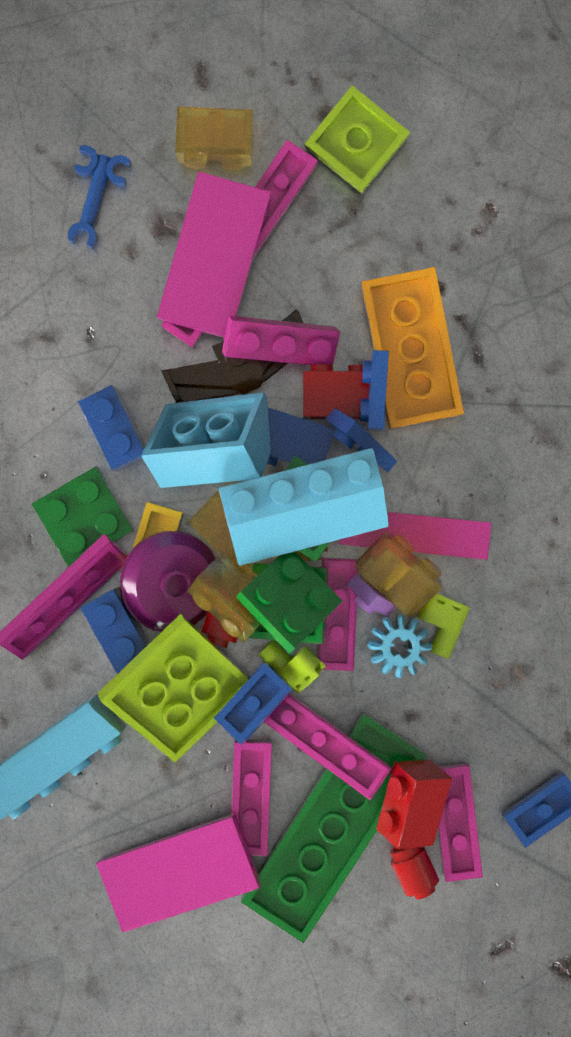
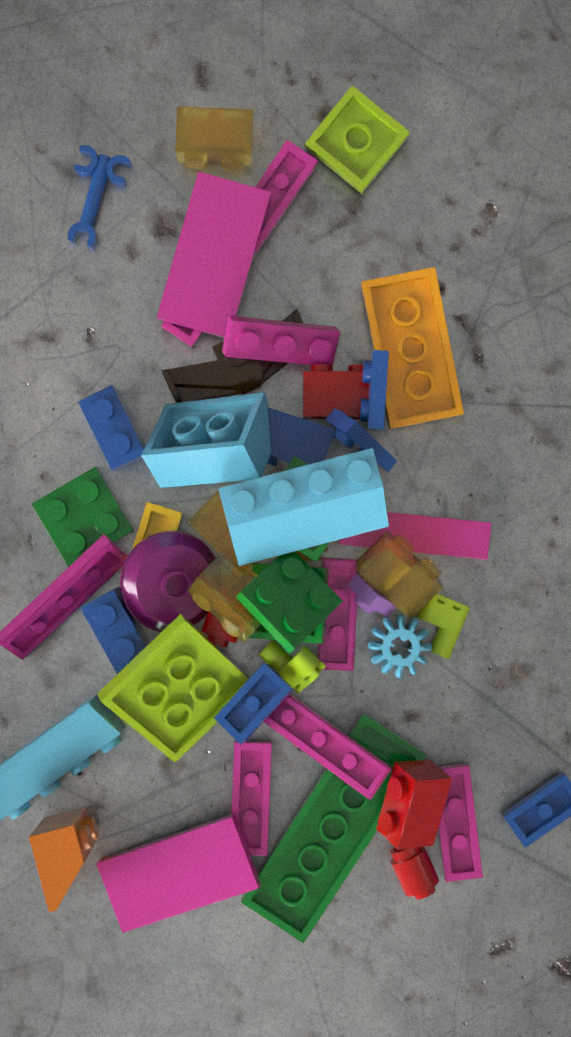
none -> orange slope [29,807,99,912]

